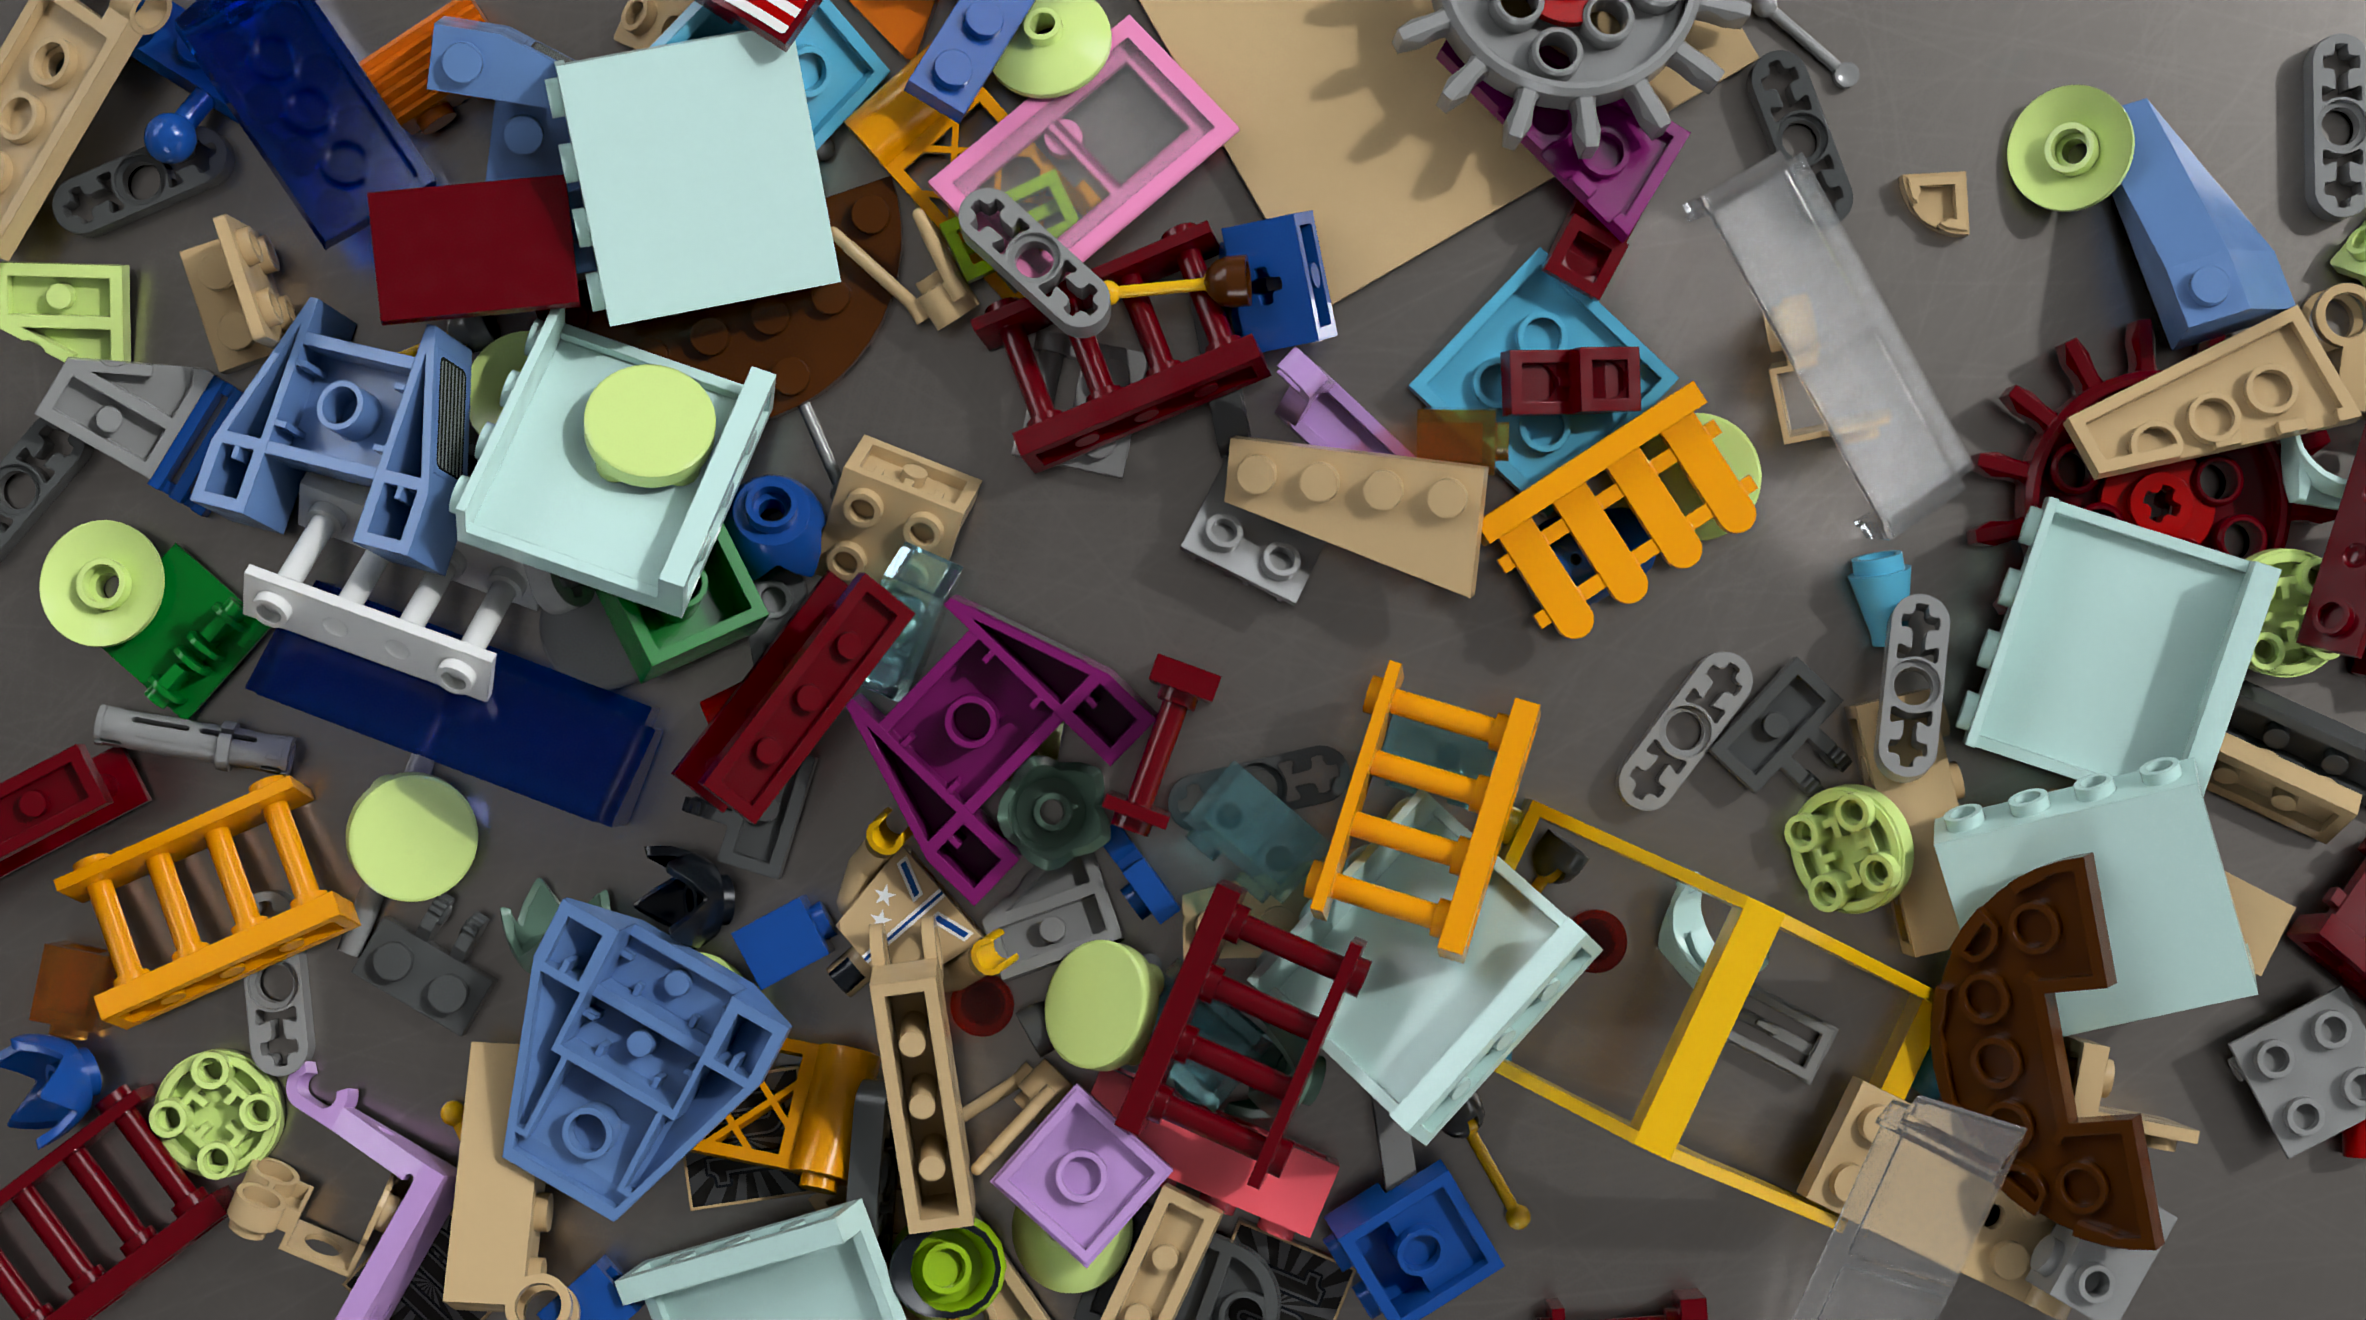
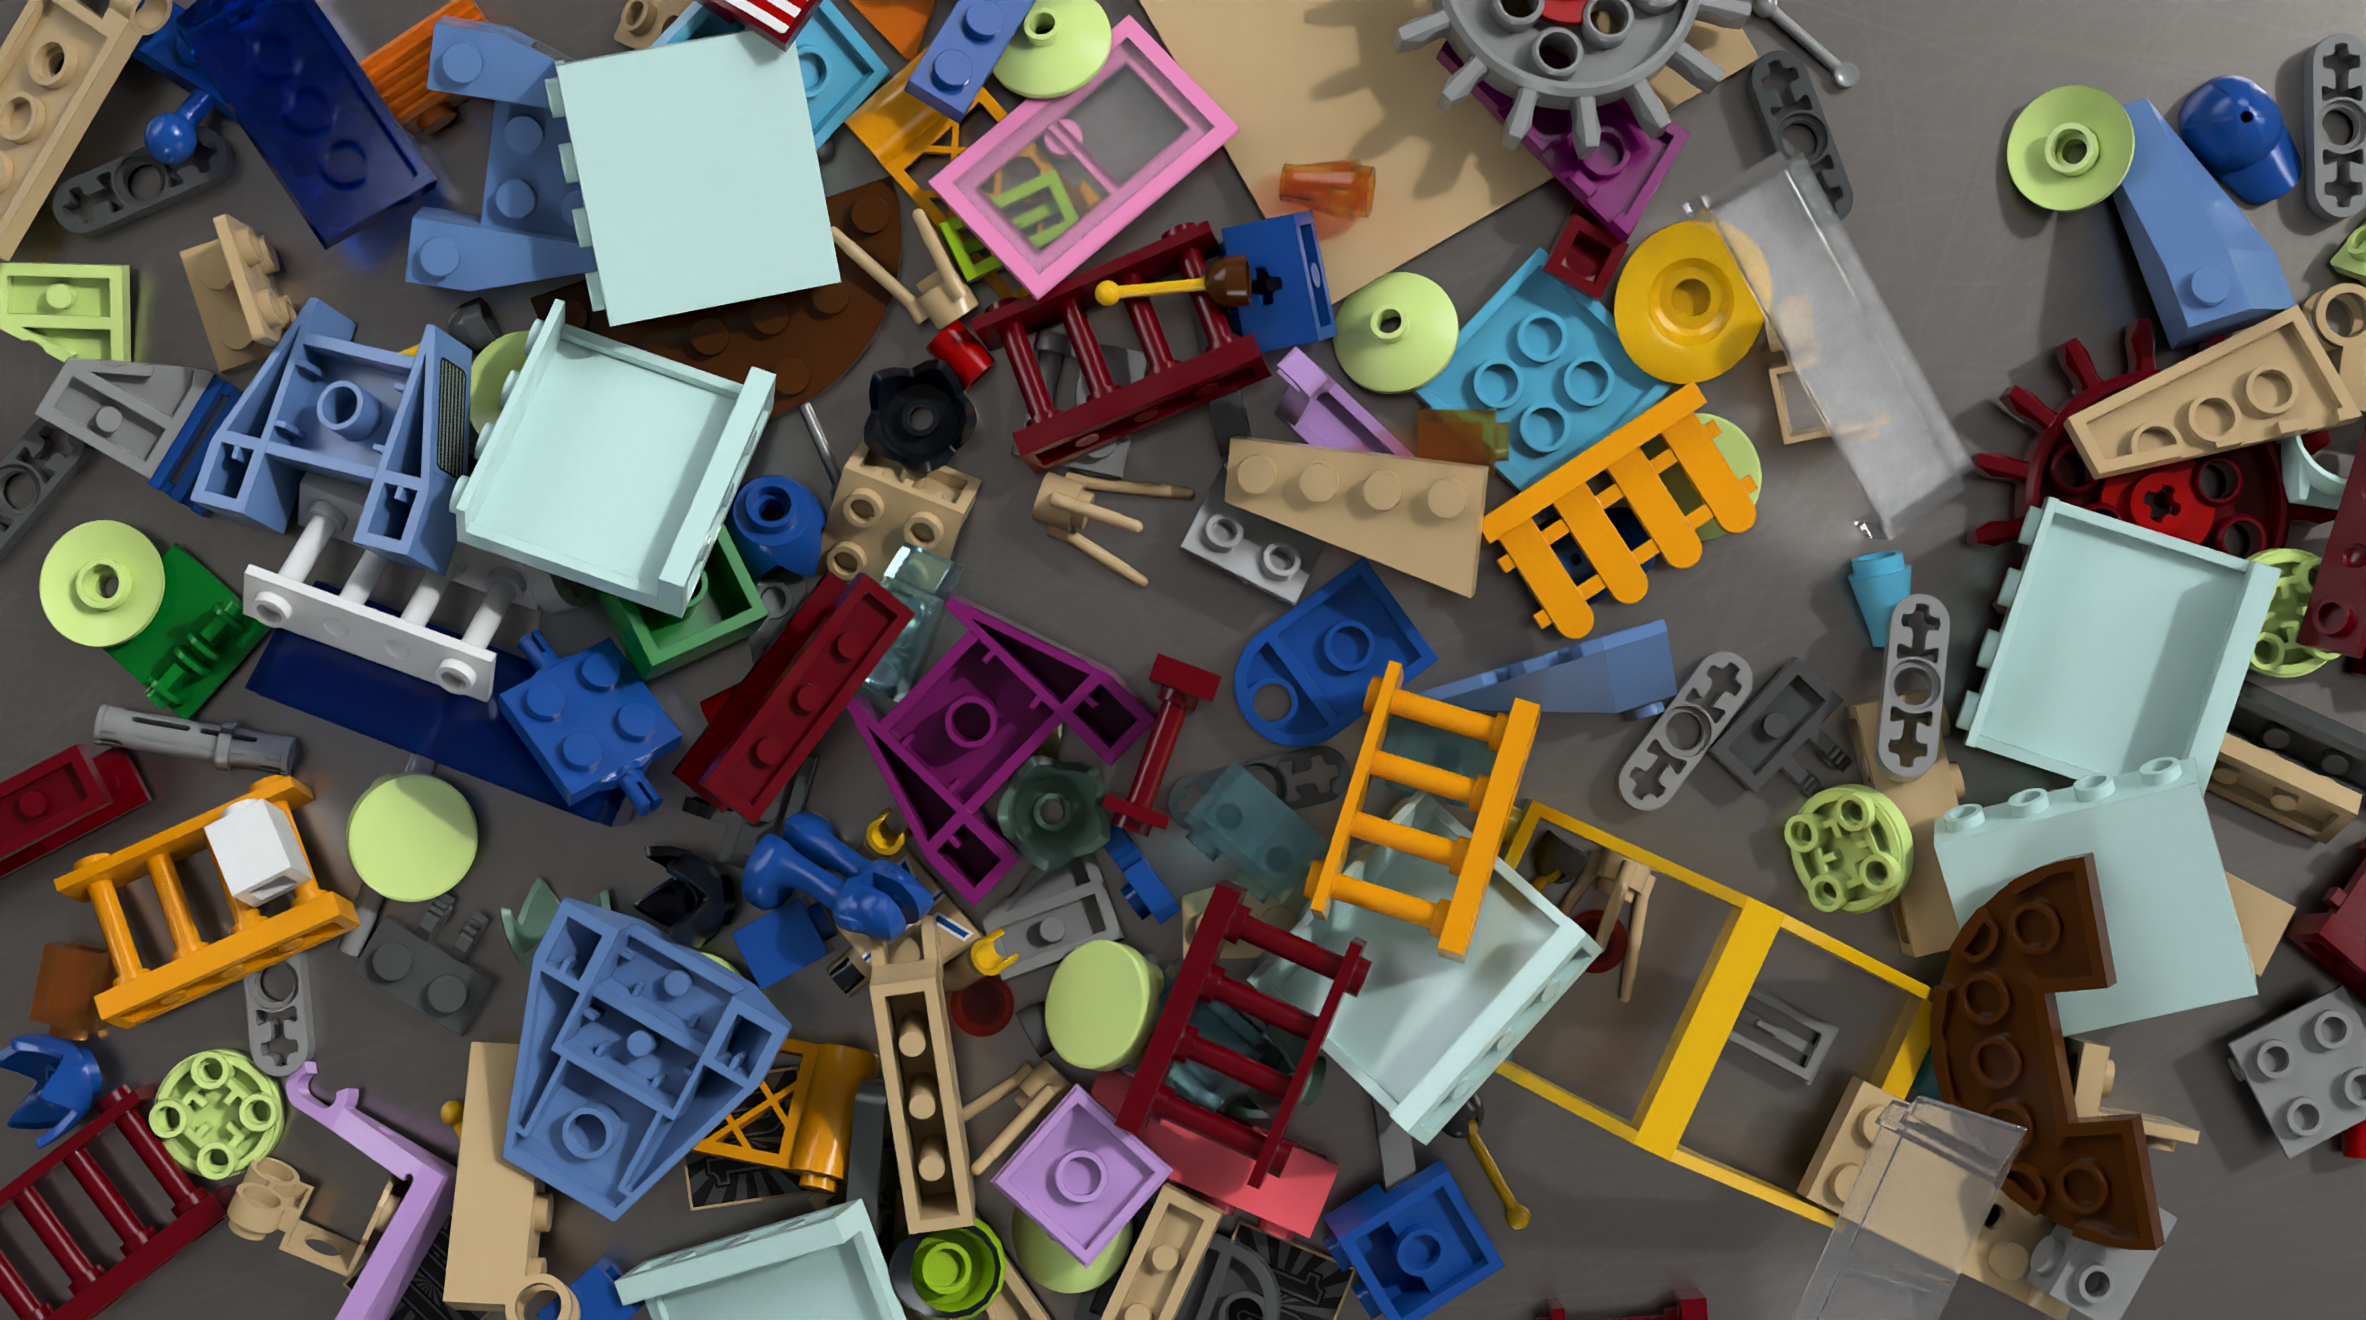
dark red tile [367,174,581,326] -> none
yellowish green tile [584,364,716,488] -> none
light grey beam [958,188,1111,338] -> none
dark red slope [1500,347,1642,417] -> none
light aqua helmet [1658,871,1770,989] -> none
tan tile [1898,171,1970,238] -> none
none -> white brick [203,798,313,908]
none -> blue plate [498,630,682,817]
none -> blue piece [742,812,934,944]
none -> black piece [864,359,977,473]
none -> red hinge [926,319,997,391]
none -> tan plant [1032,469,1195,588]
none -> blue plate [1234,556,1439,747]
none -> clear orange cone [1279,158,1376,223]
none -> yellowish green dish [1333,272,1459,394]
none -> medium blue wedge [1415,619,1678,722]
none -> tan plant [1557,849,1656,1003]
none -> yellow hat [1614,220,1768,384]
none -> blue cap [2179,74,2302,204]

